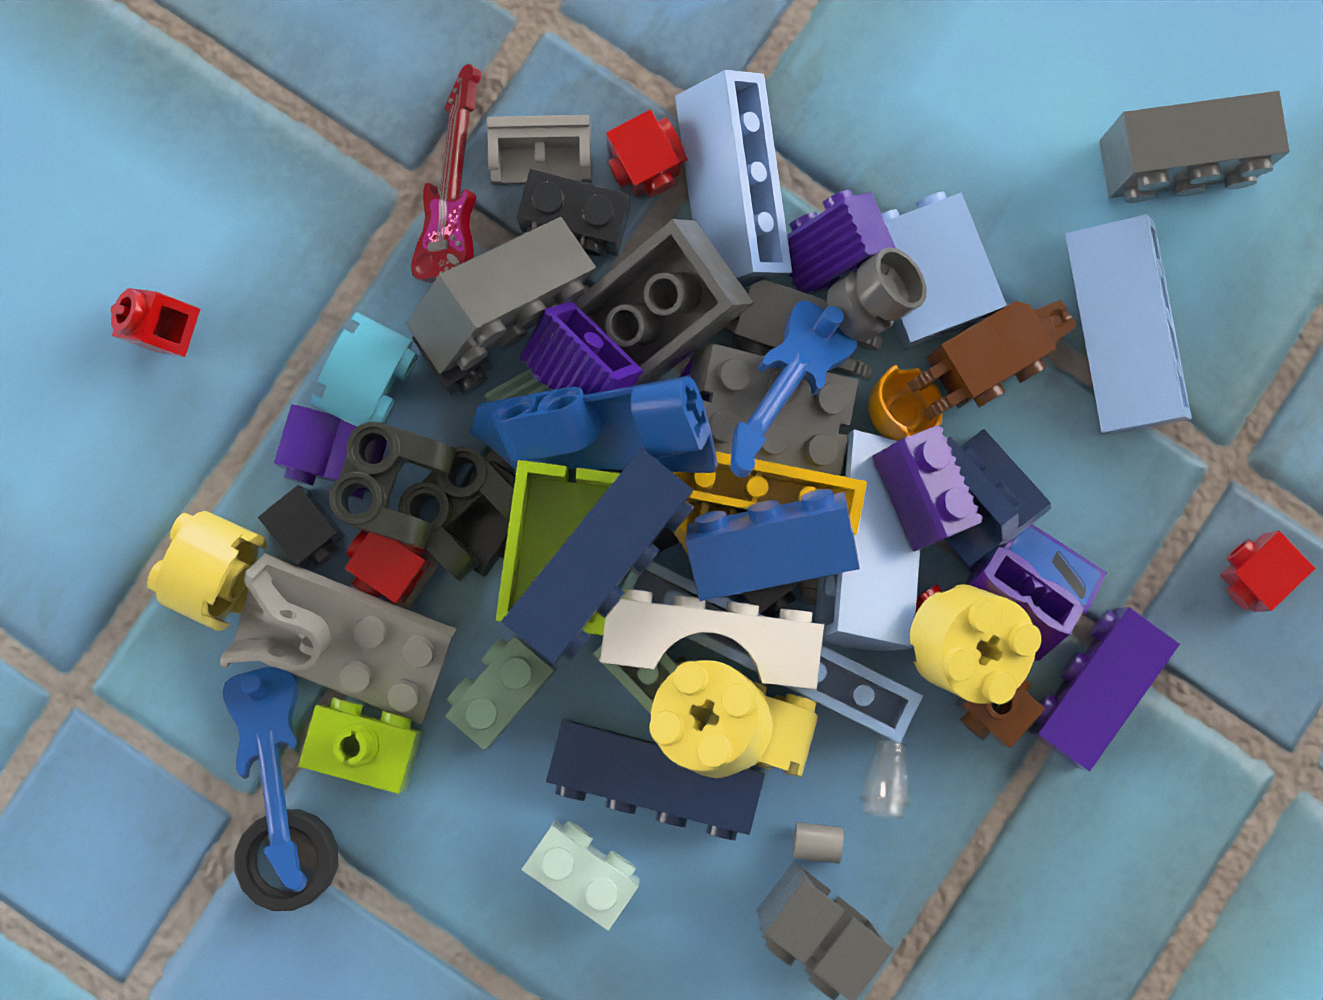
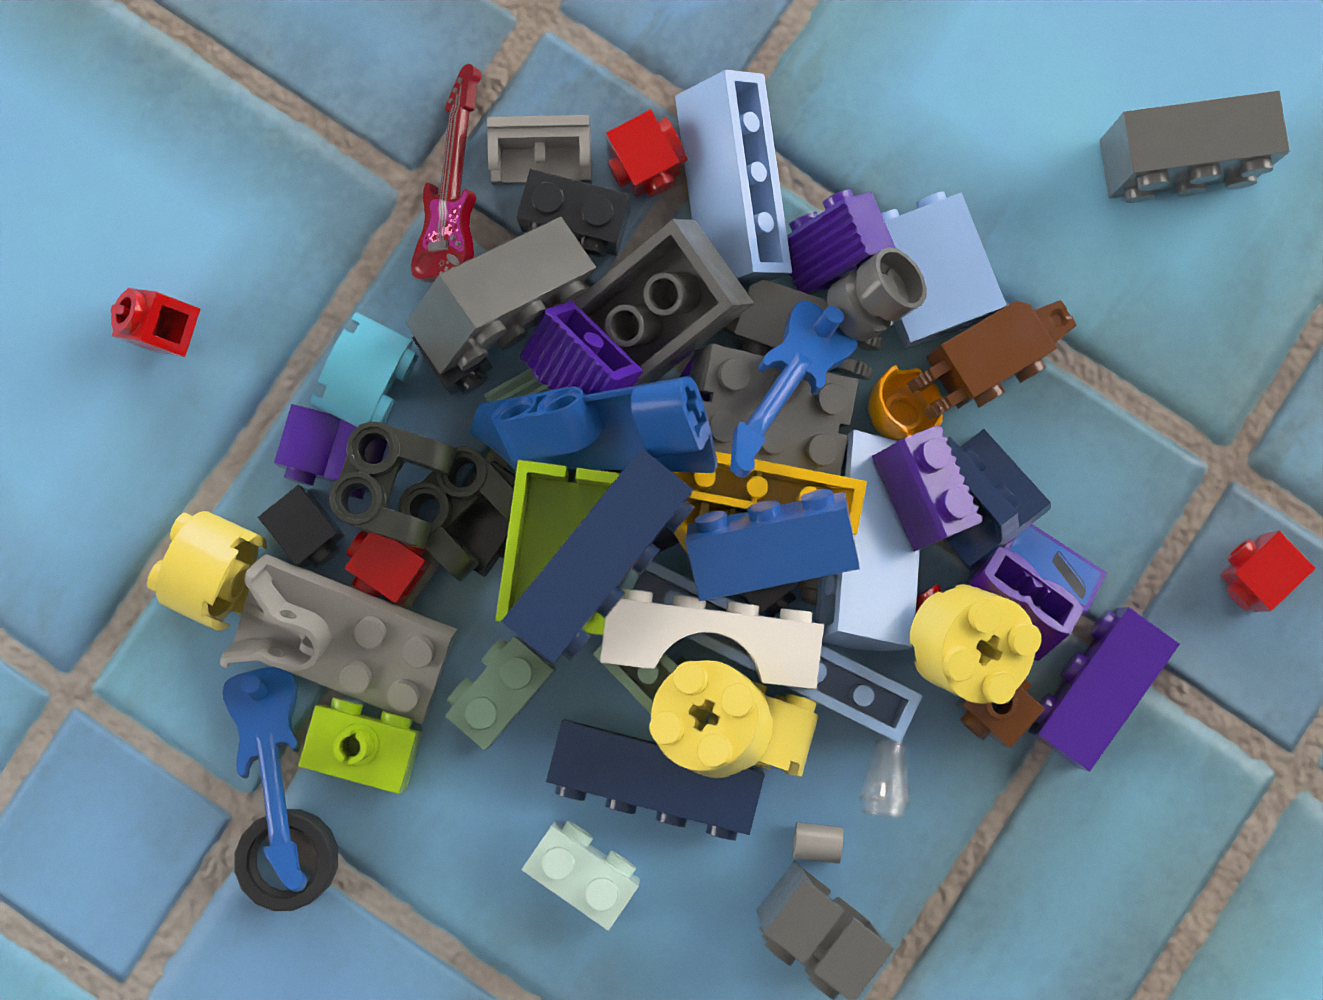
light blue brick [1065,214,1192,433] -> none

